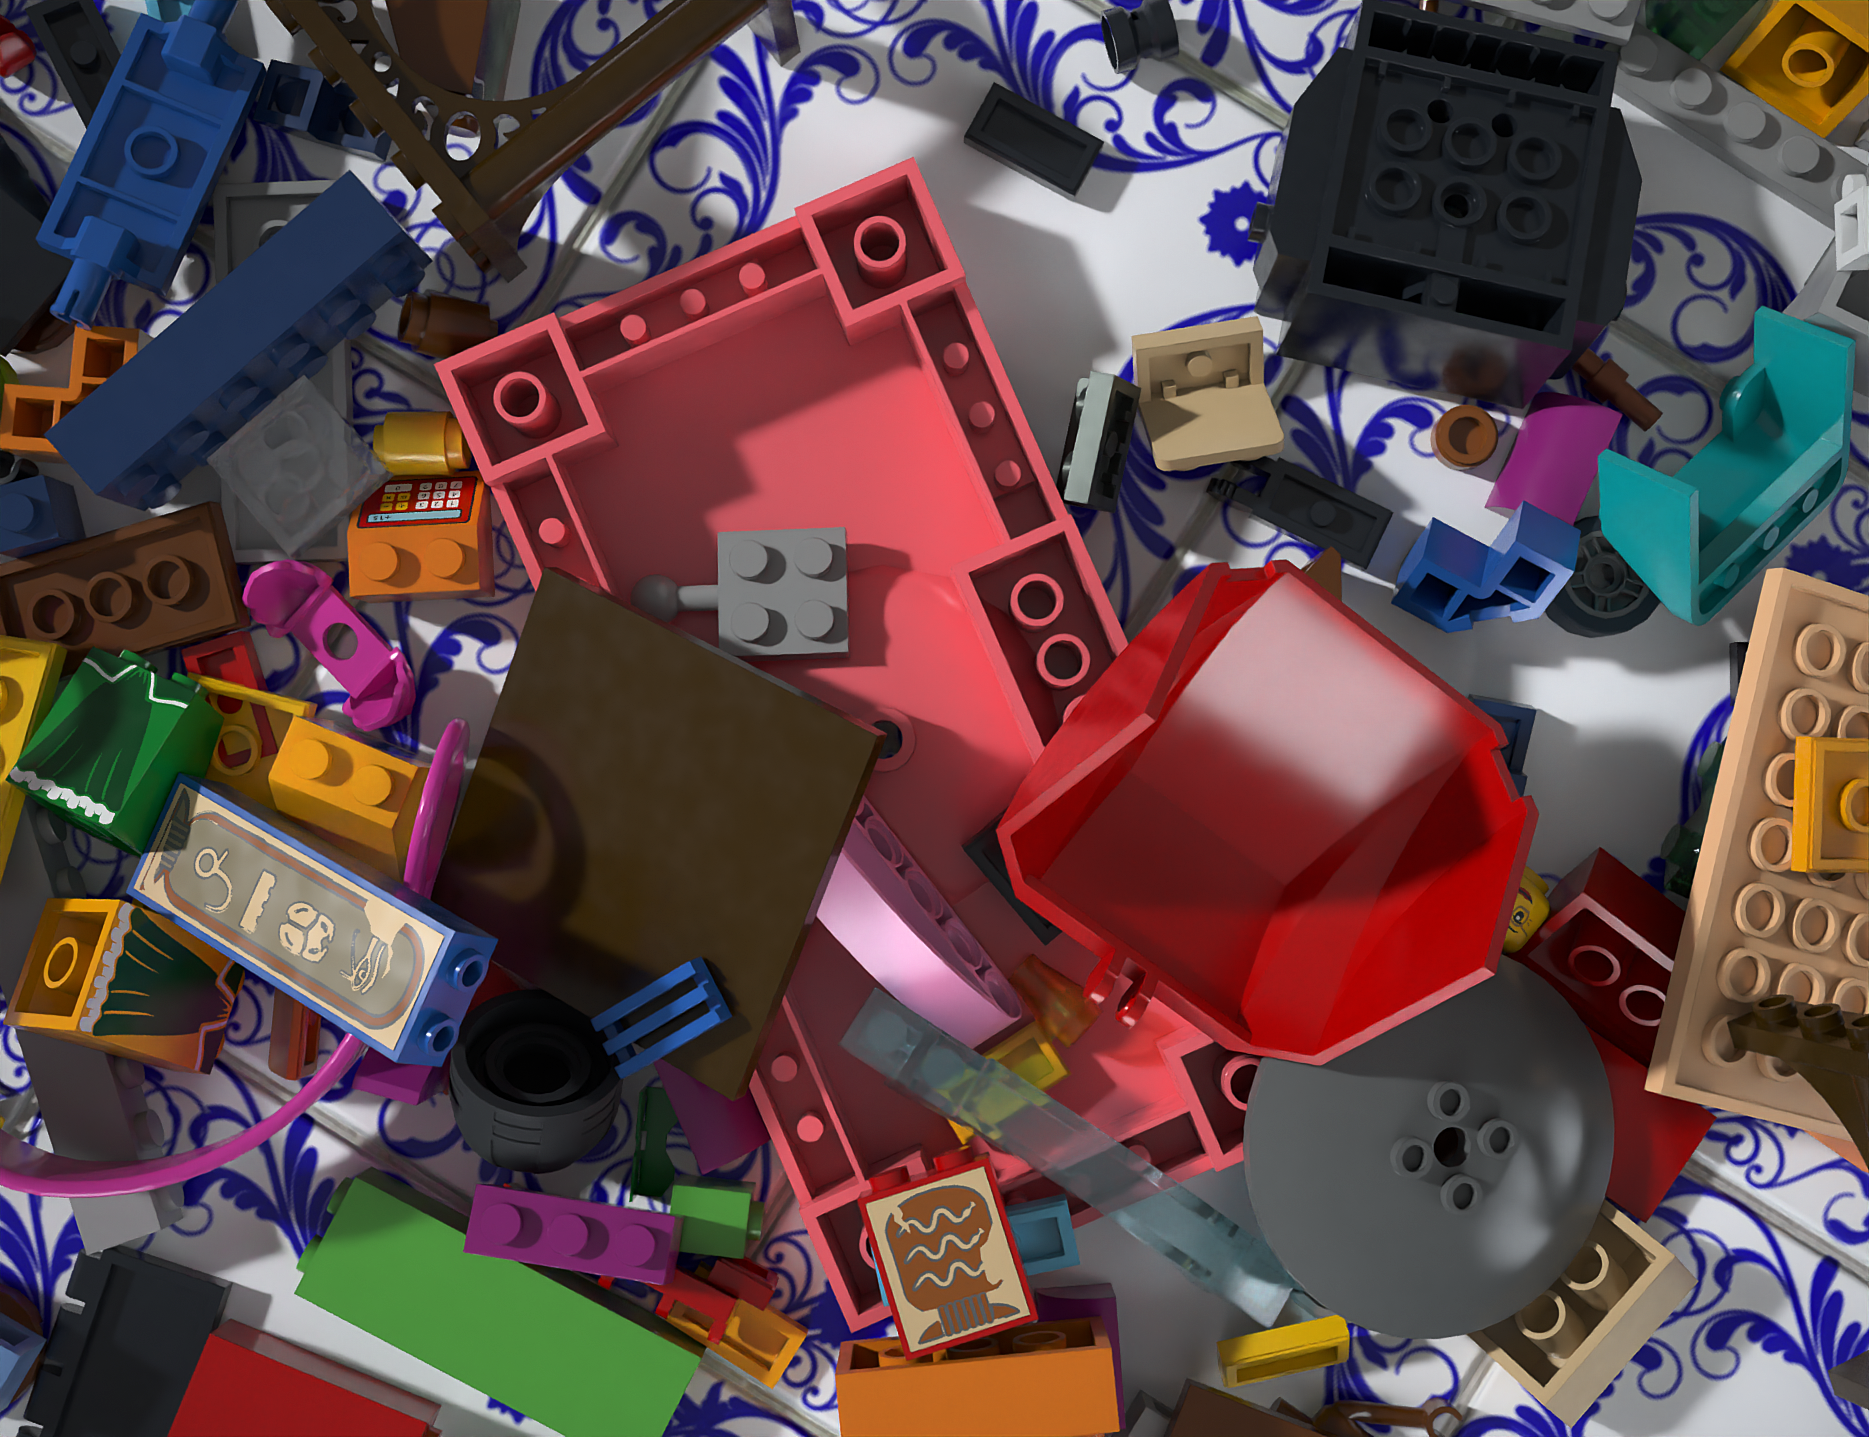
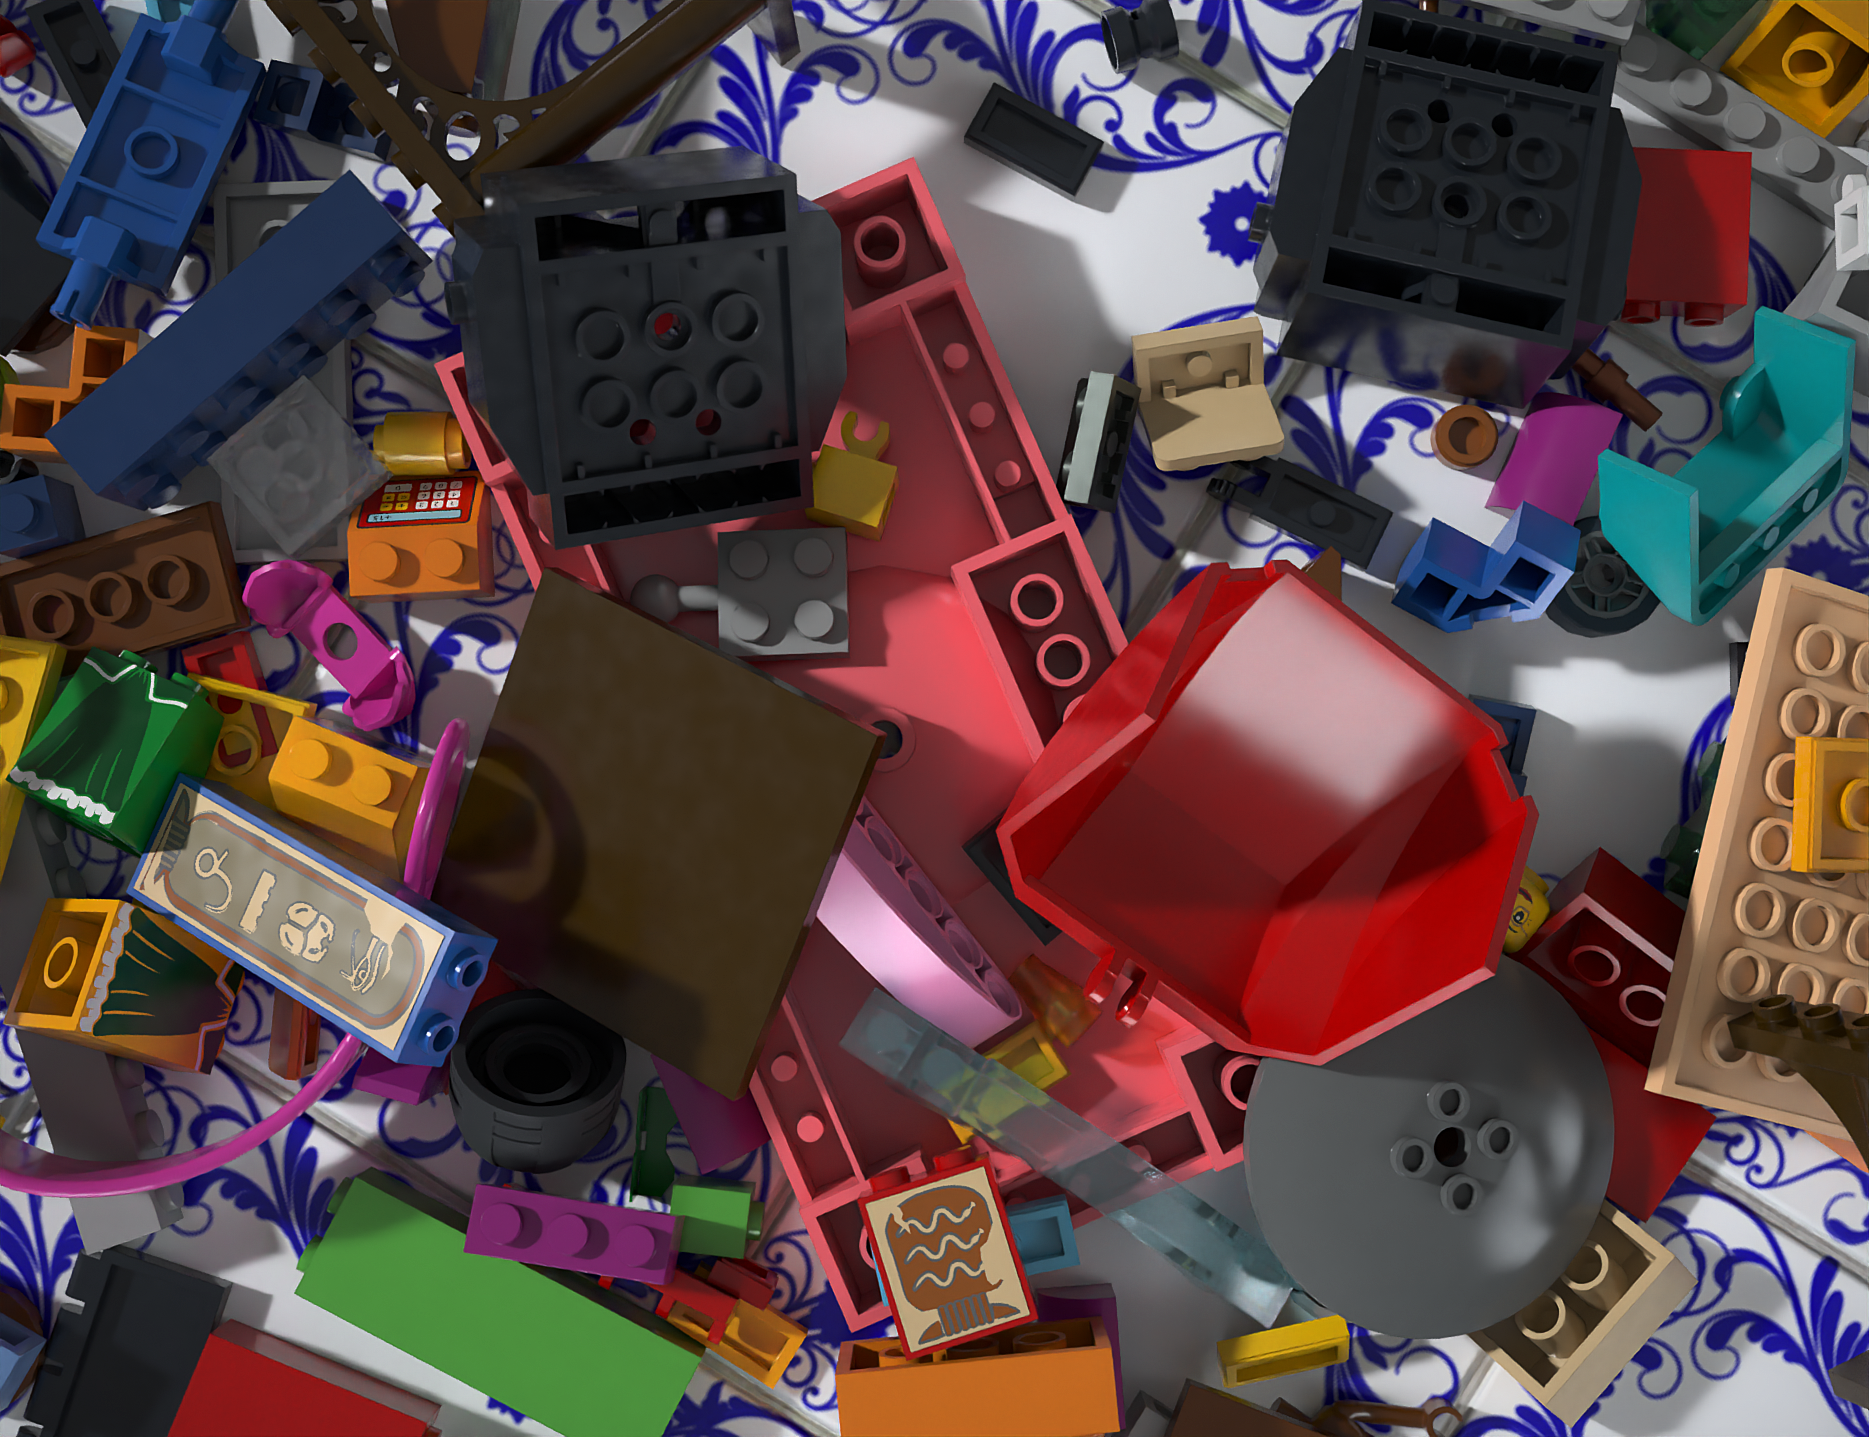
reddish brown brick [397,289,498,359] -> none
blue tile [590,957,732,1080] -> none
none -> black piece [444,146,847,550]
none -> yellow brick [805,411,899,542]
none -> red panel [1620,147,1752,327]

